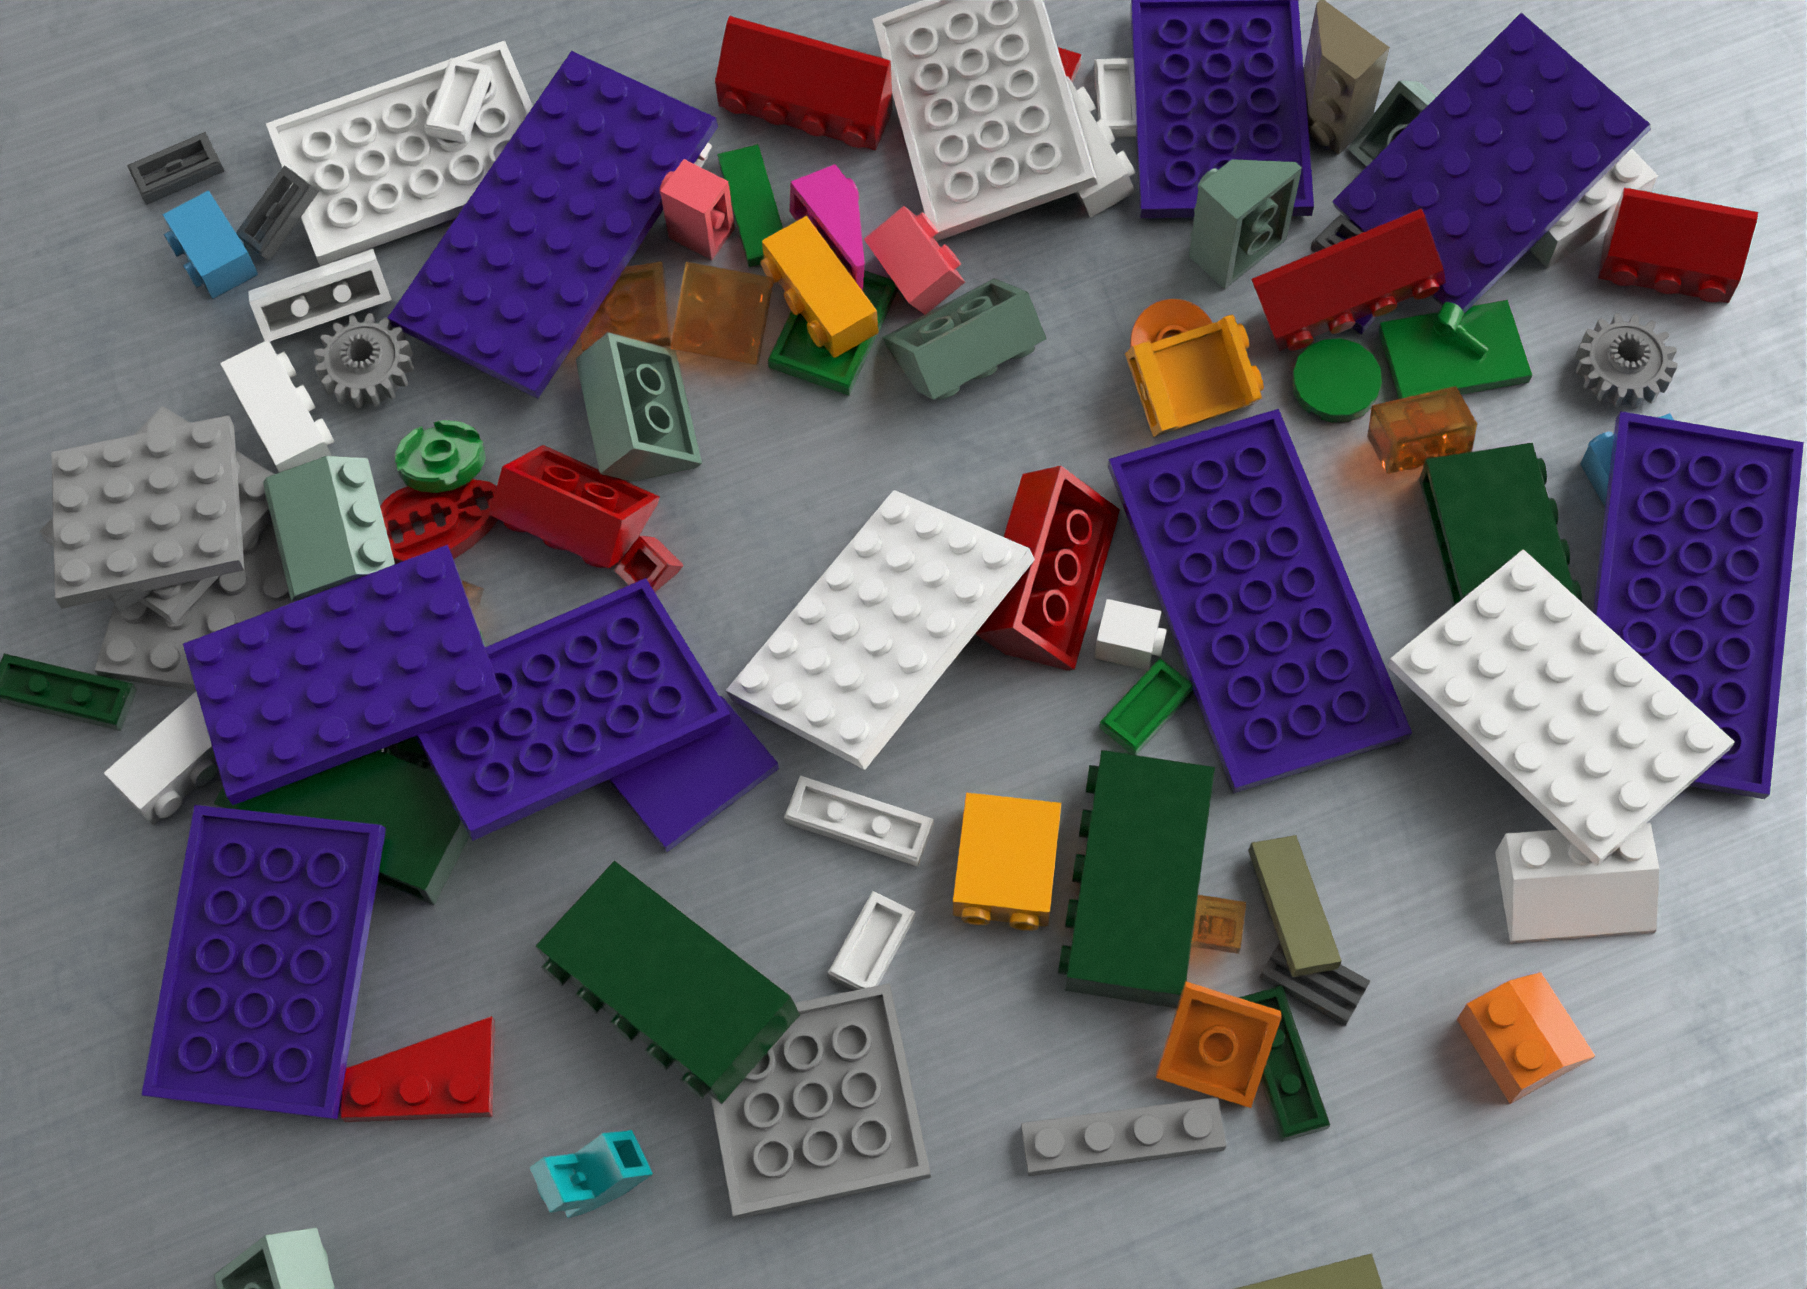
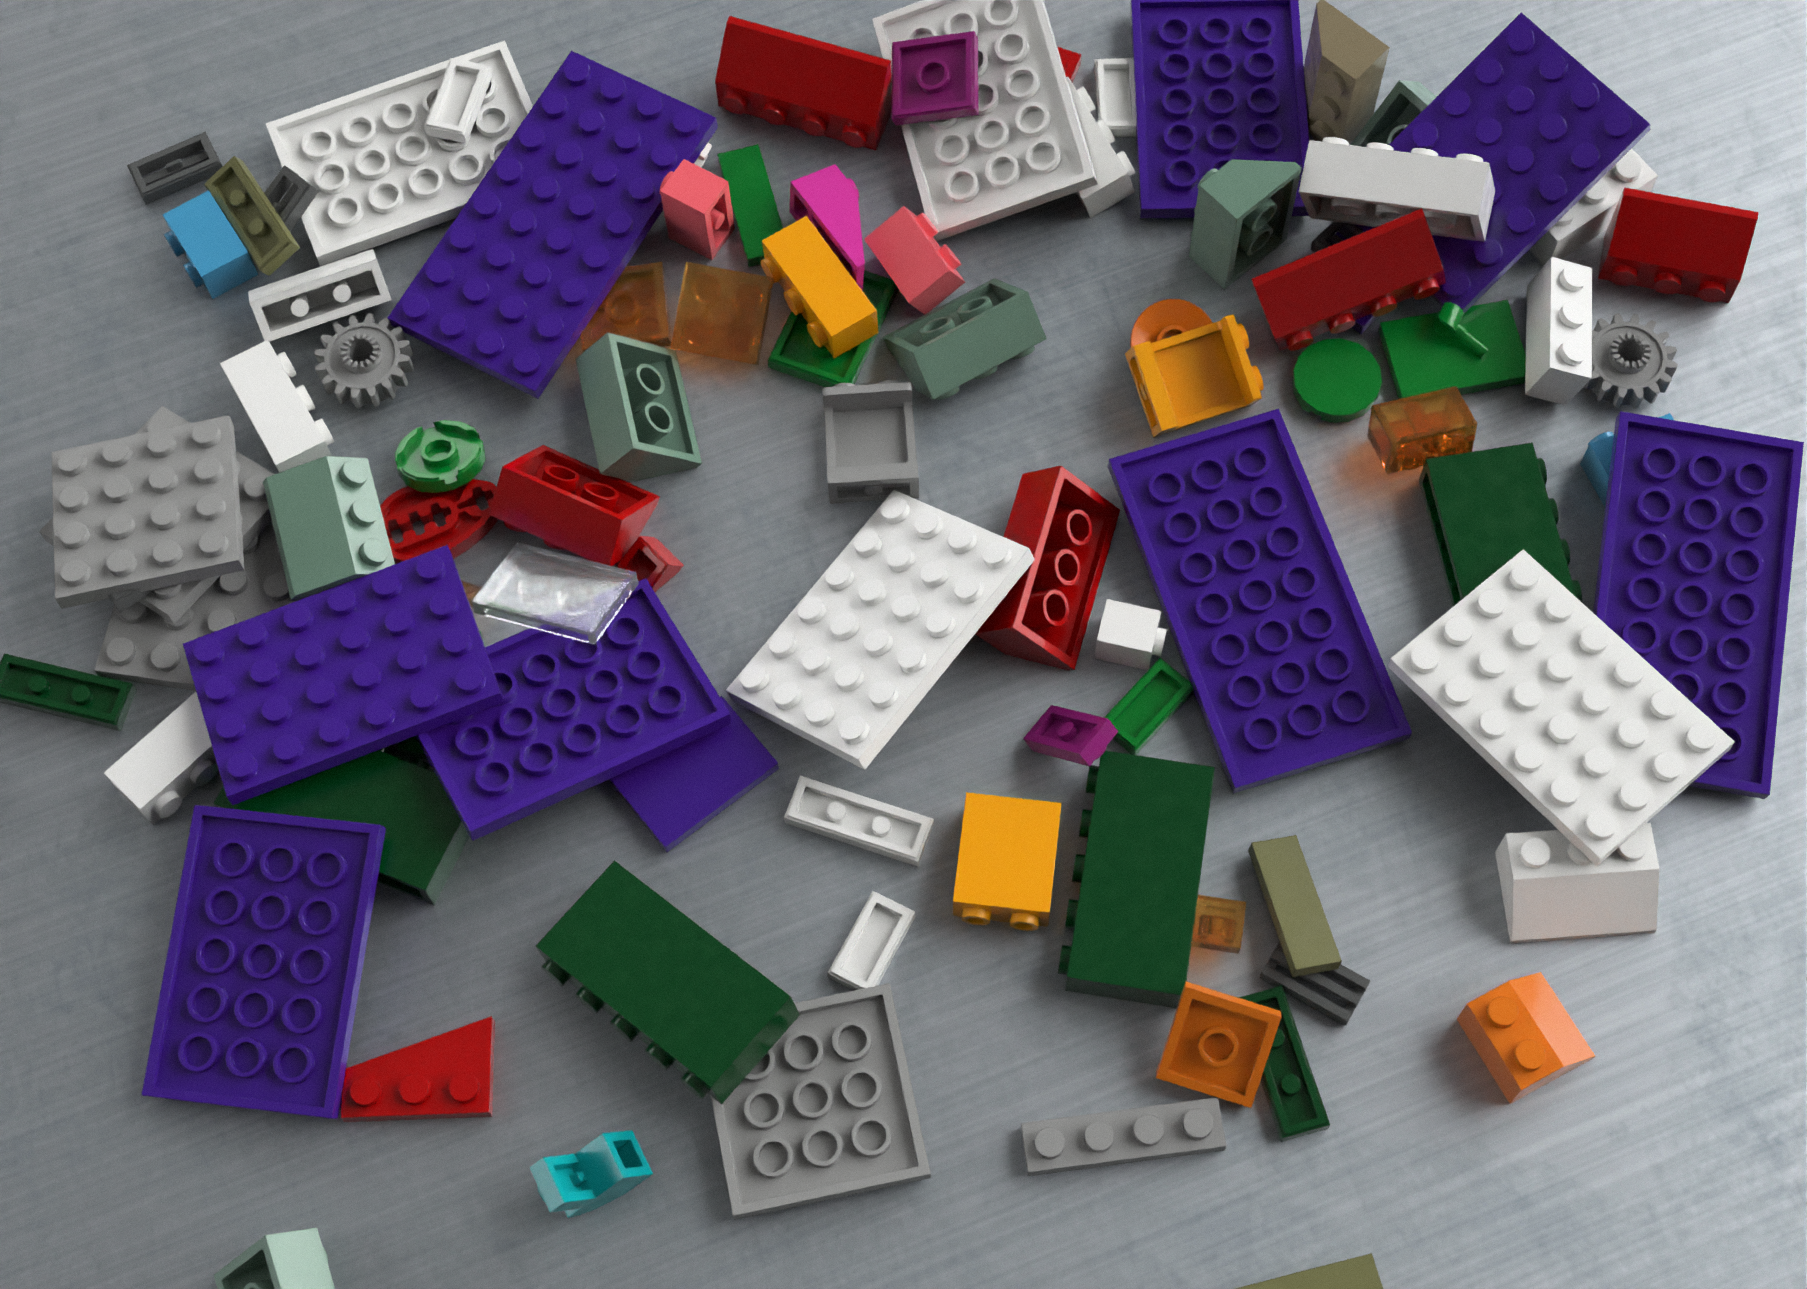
none -> olive tile [204,156,300,276]
none -> clear tile [471,542,639,645]
none -> light grey panel [822,380,919,504]
none -> magenta plate [892,31,978,126]
none -> magenta plate [1023,705,1118,767]
none -> white brick [1299,137,1495,242]
none -> white brick [1525,257,1592,405]

